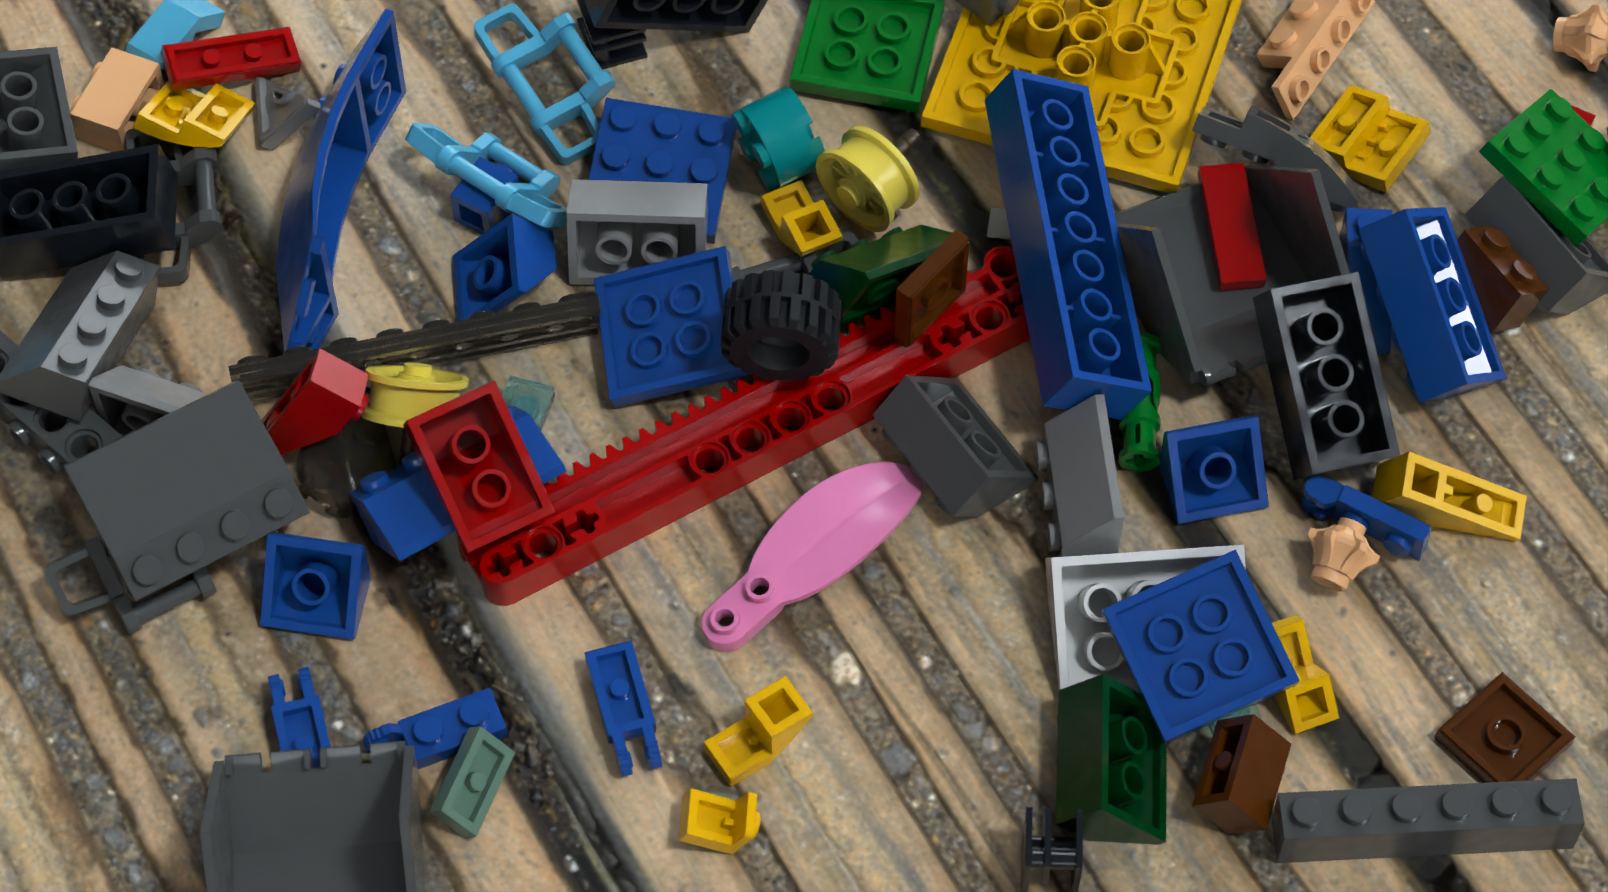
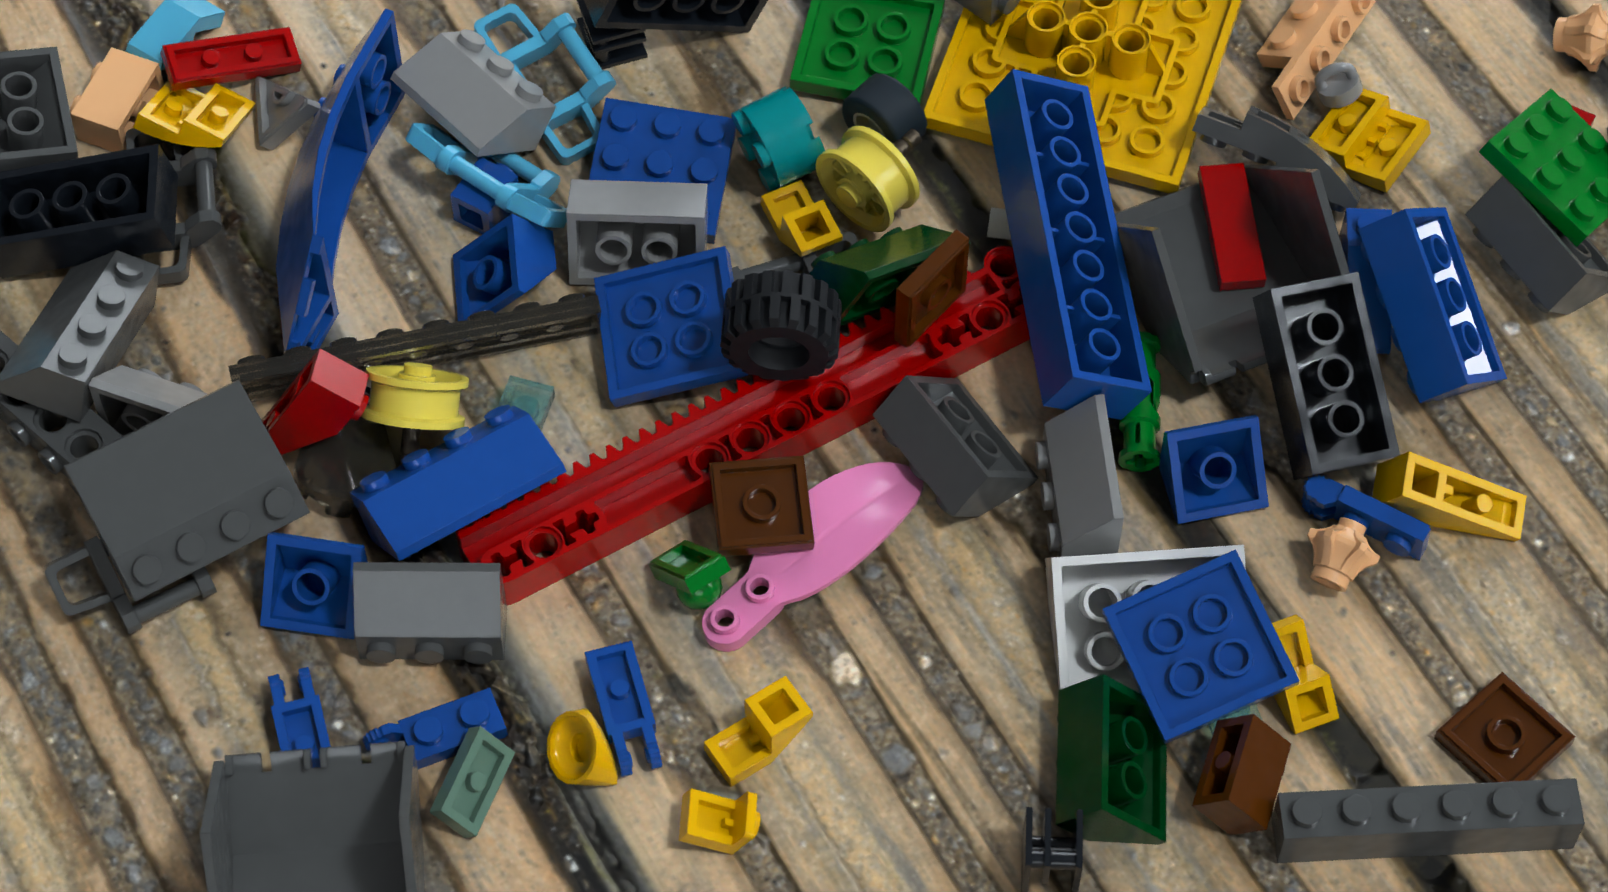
red slope [403,380,556,553] -> none
reddish brown brick [1457,225,1549,333] -> none
none -> dark grey slope [353,562,507,664]
none -> light grey slope [390,29,556,157]
none -> yellow piece [547,708,617,786]
none -> green tile [648,540,731,610]
none -> reddish brown tile [709,456,815,556]
none -> black wheel [842,73,927,144]
none -> light grey tile [1315,62,1363,108]

